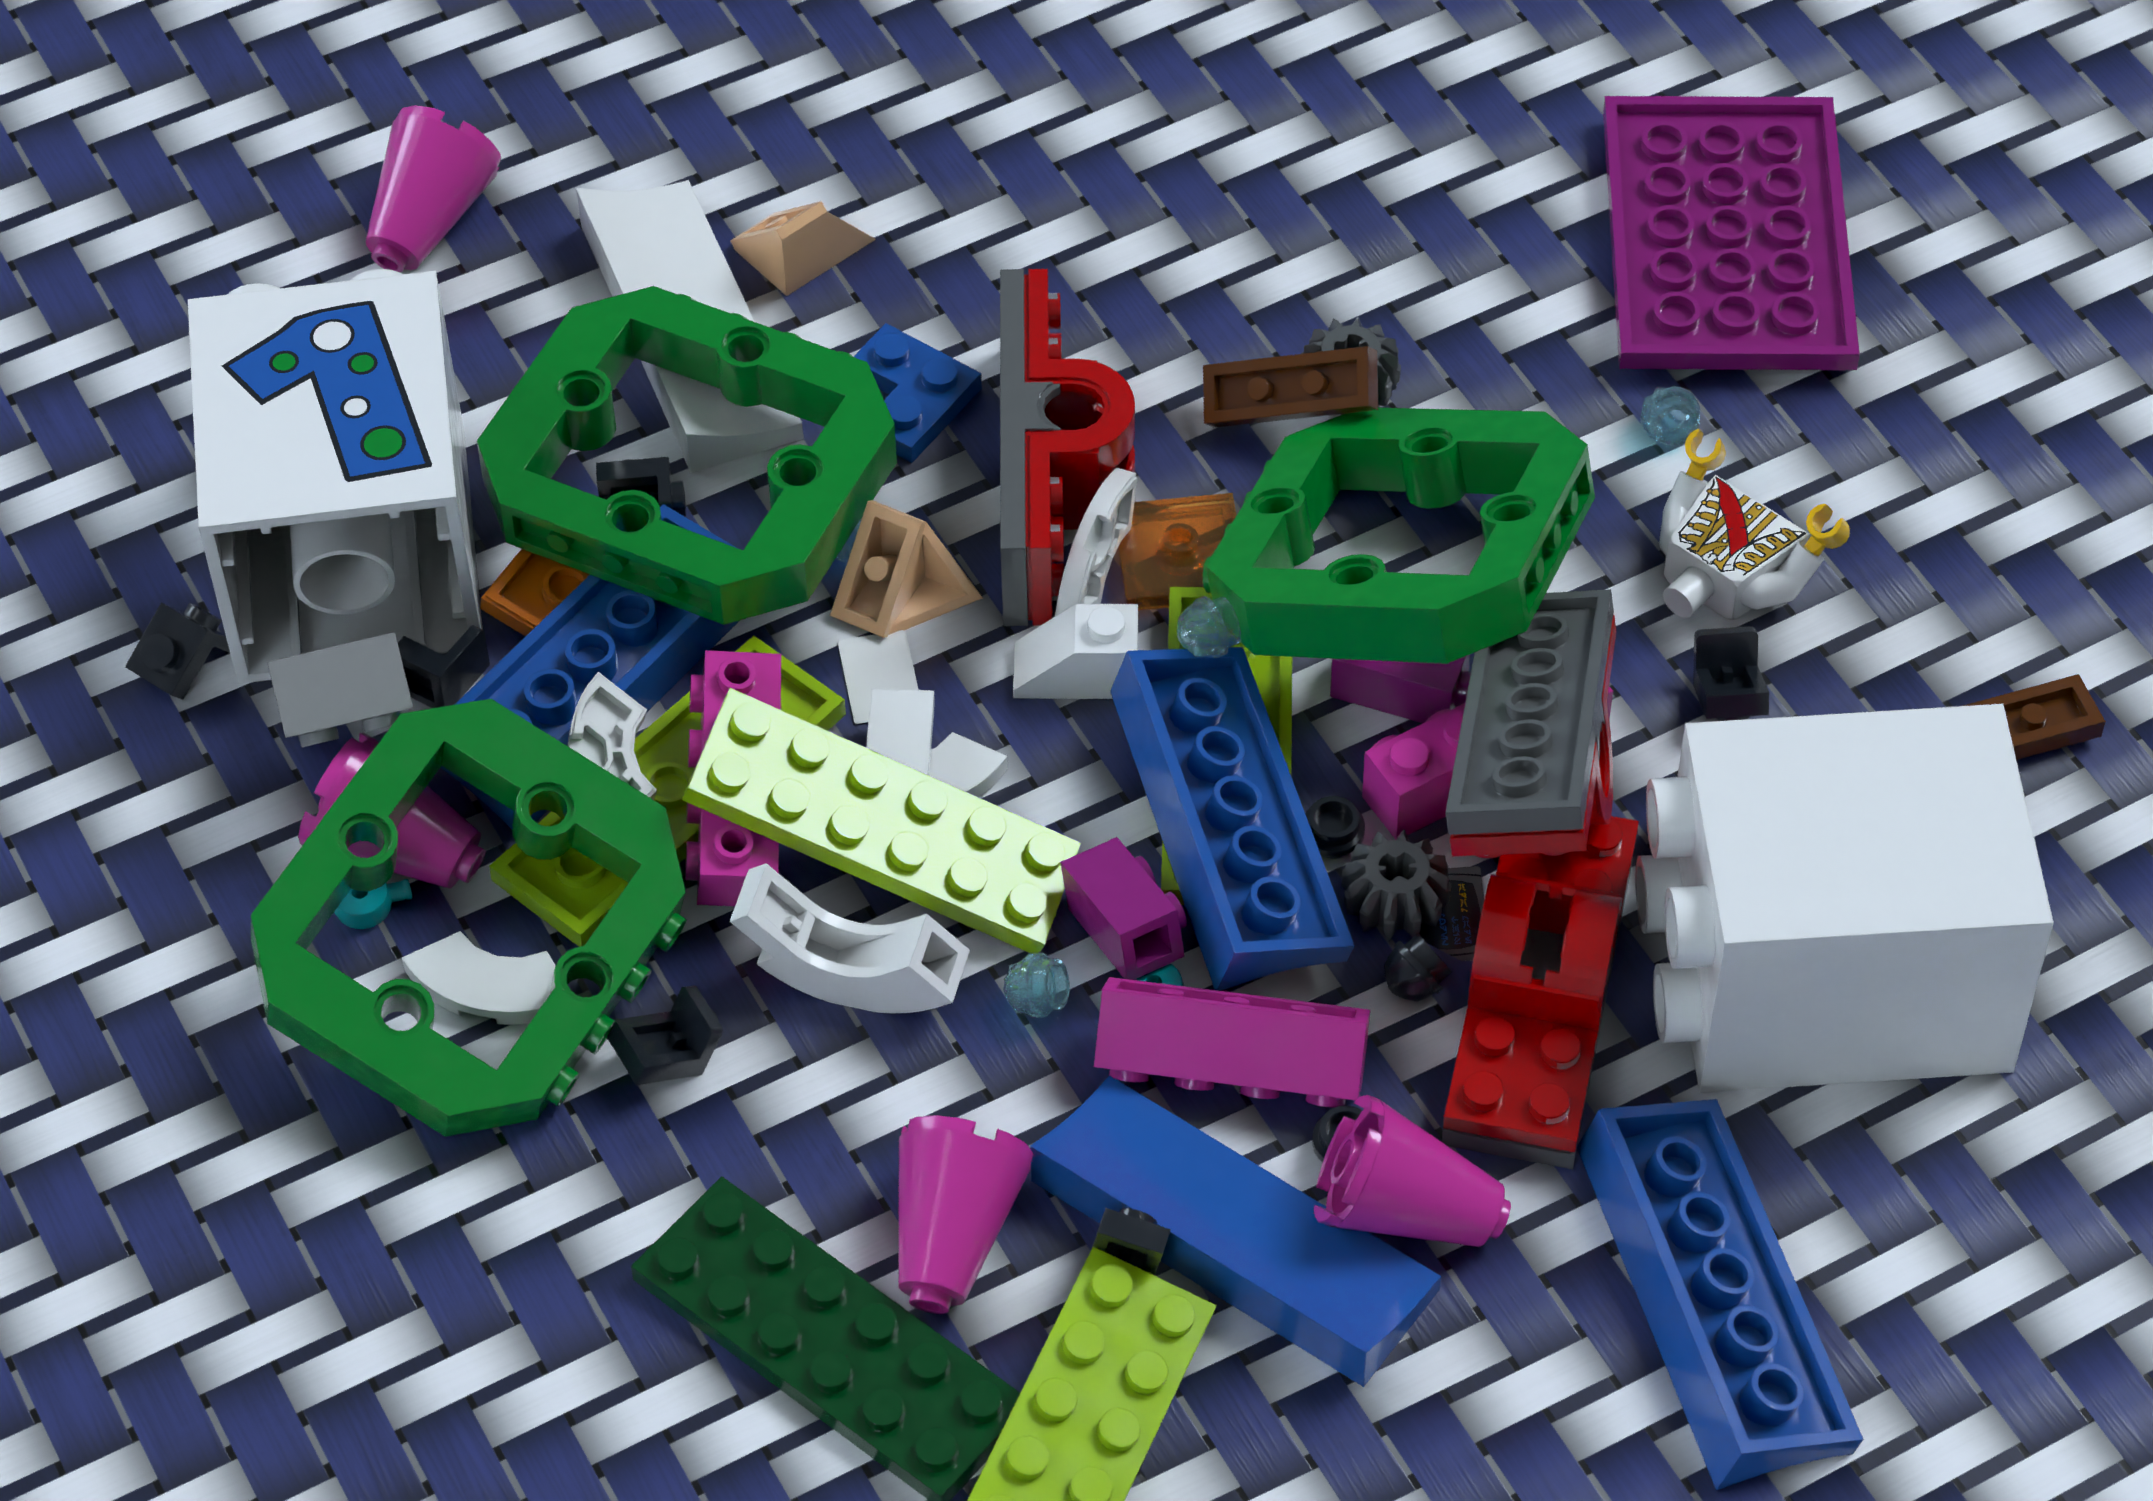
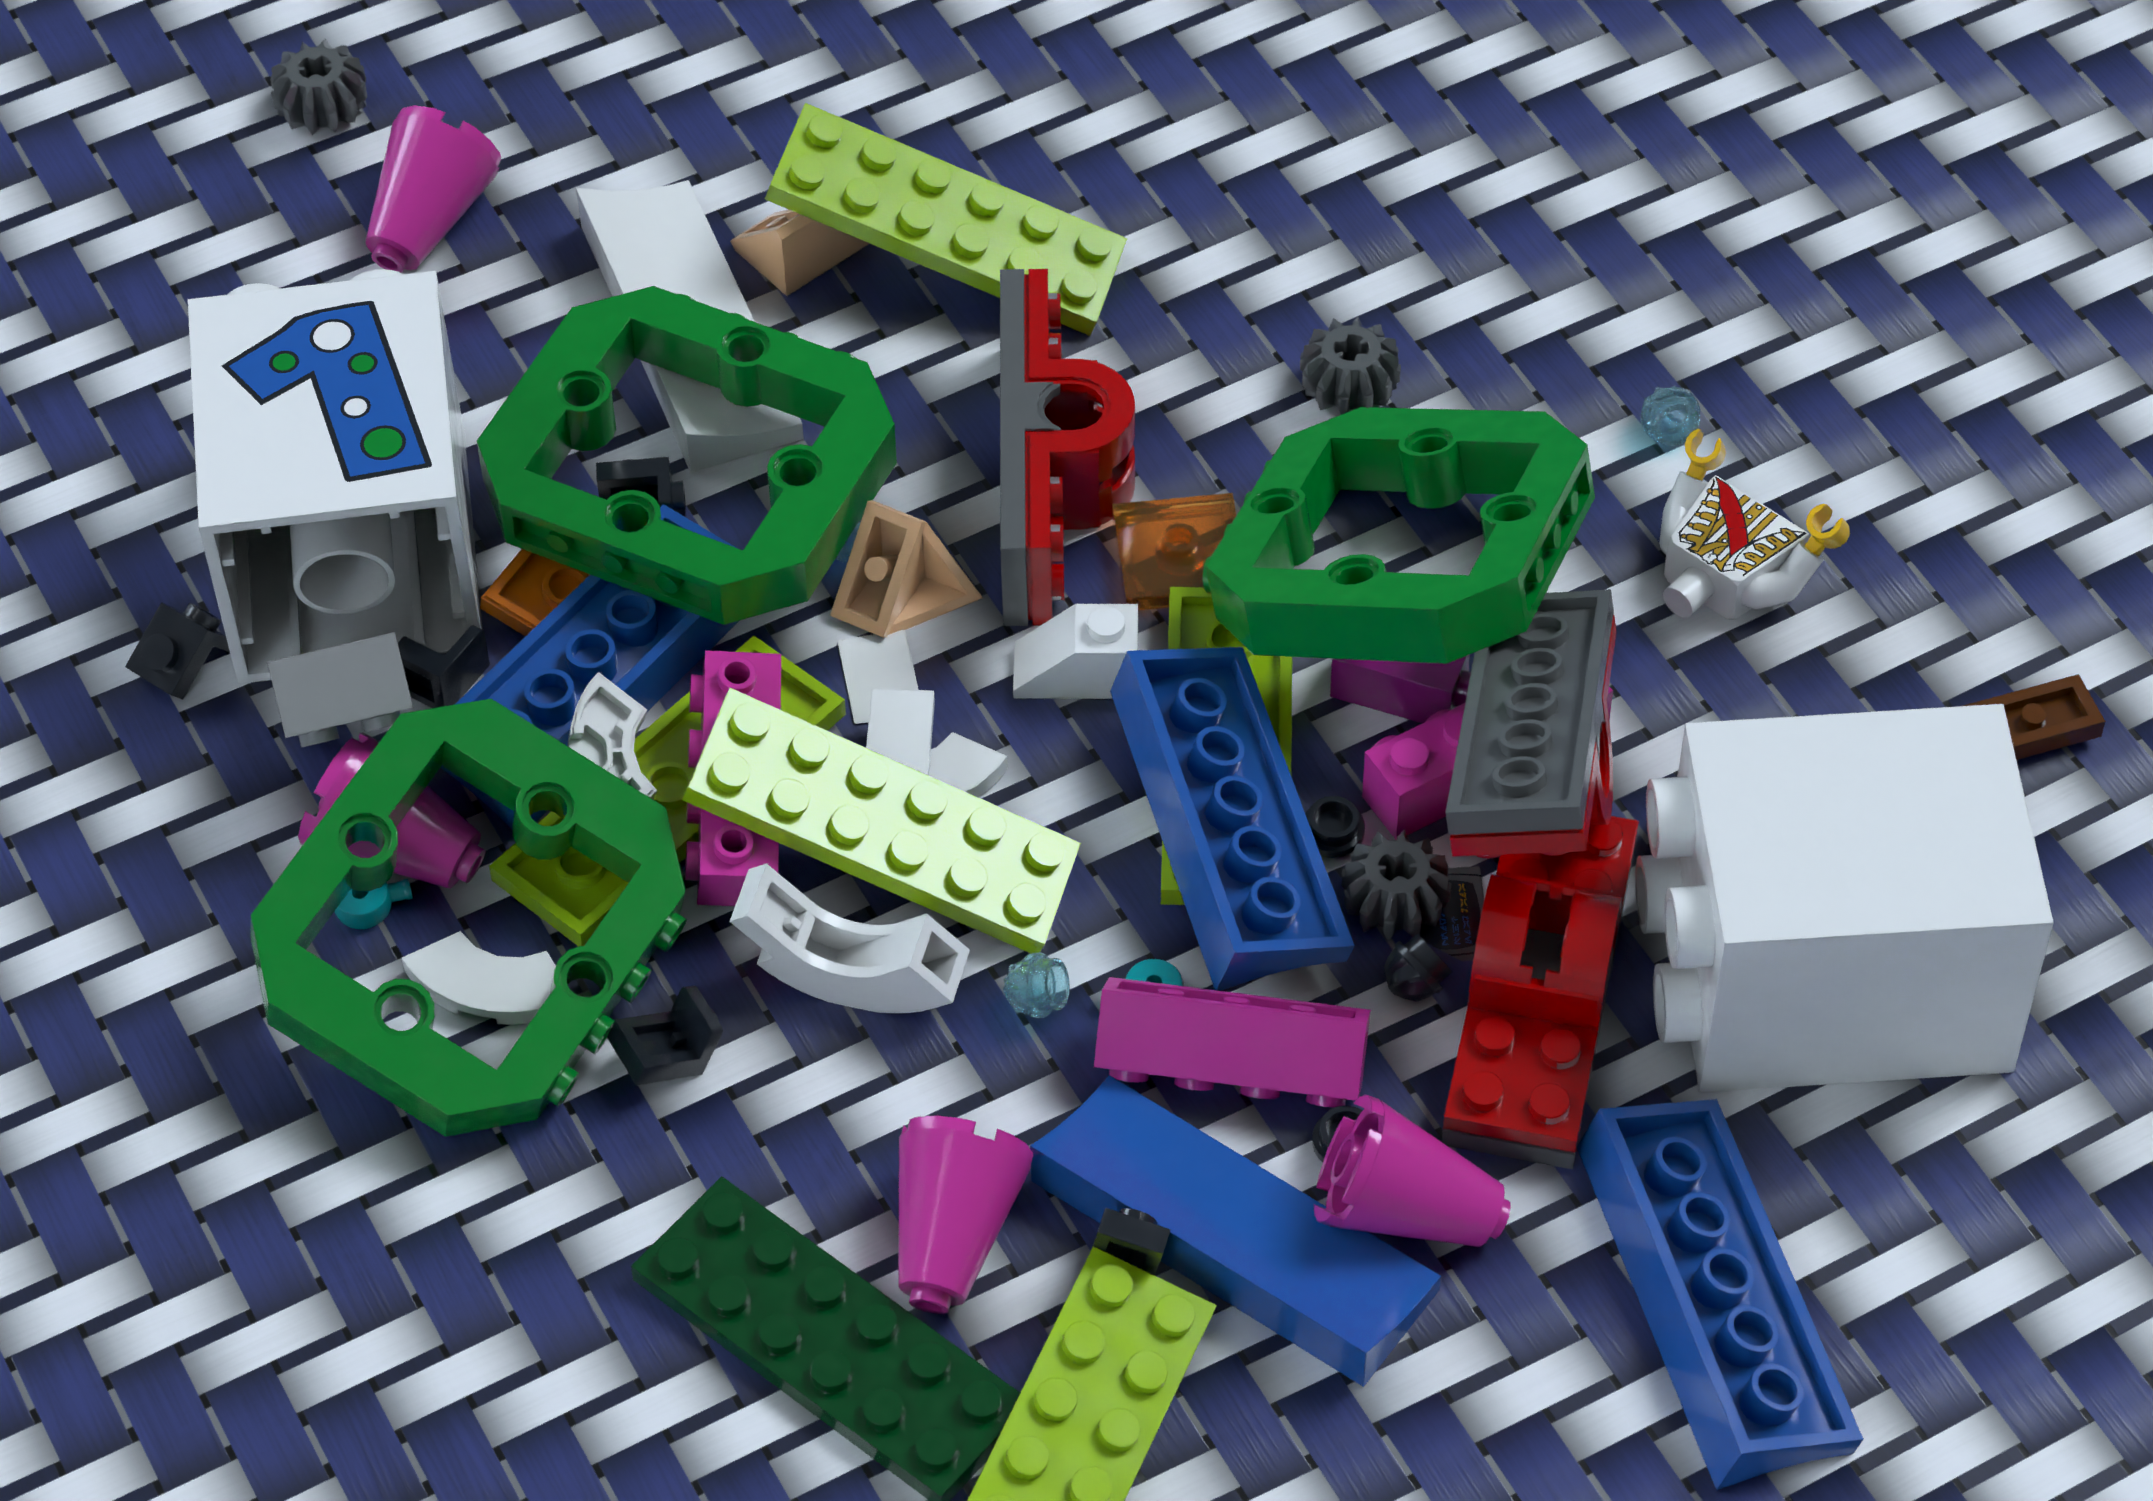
blue plate [854,323,982,463] -> none
white tile [1055,468,1138,616] -> none
magenta brick [1060,837,1187,980] -> none
clear light blue plate [1177,596,1241,658] -> none
reddish brown plate [1203,346,1378,428] -> none
magenta plate [1603,96,1860,370] -> none
black bracket [1693,626,1769,721] -> none
none -> dark grey gear [270,39,367,135]
none -> lime plate [765,103,1127,336]

